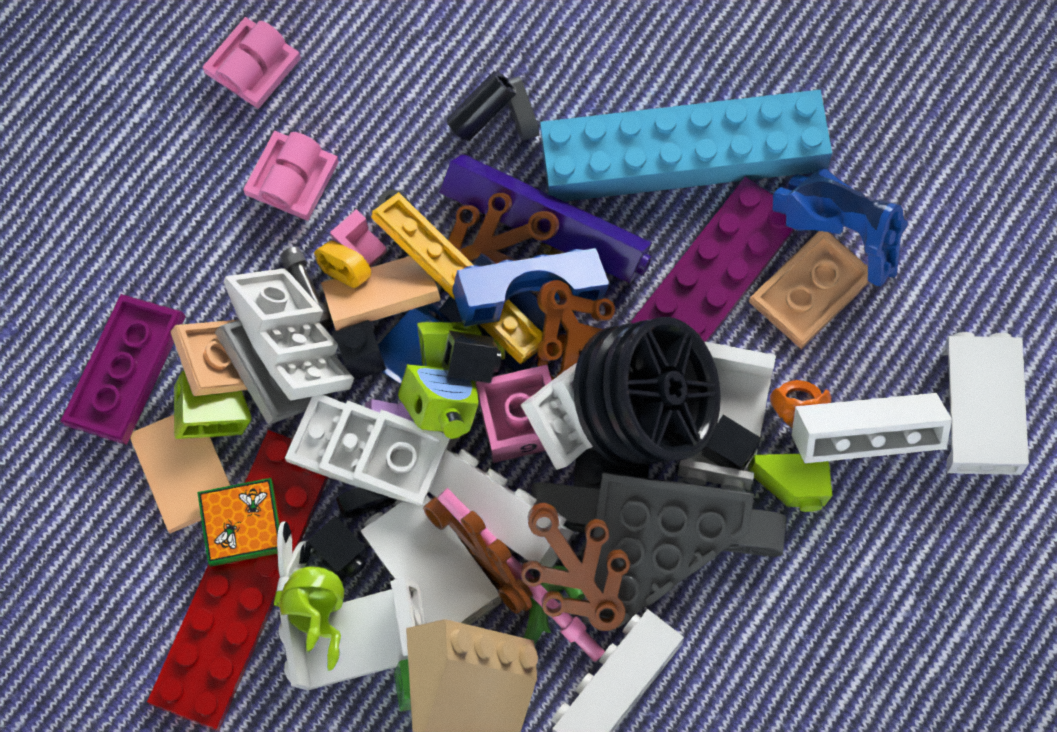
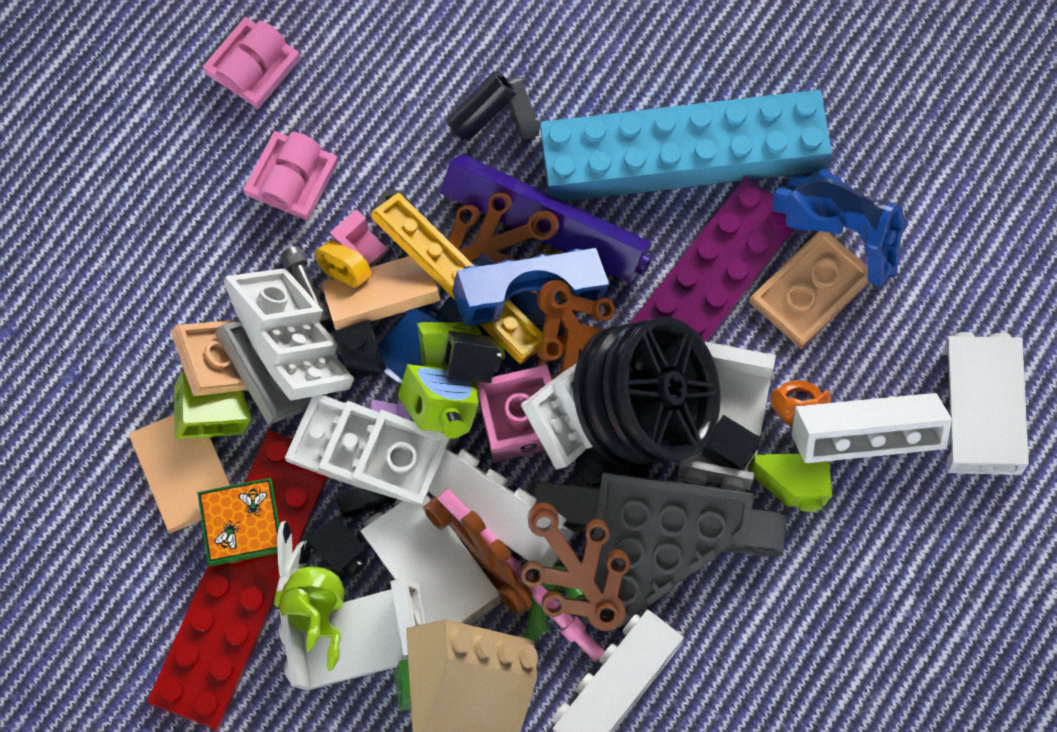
magenta tile [60,294,186,445] -> none

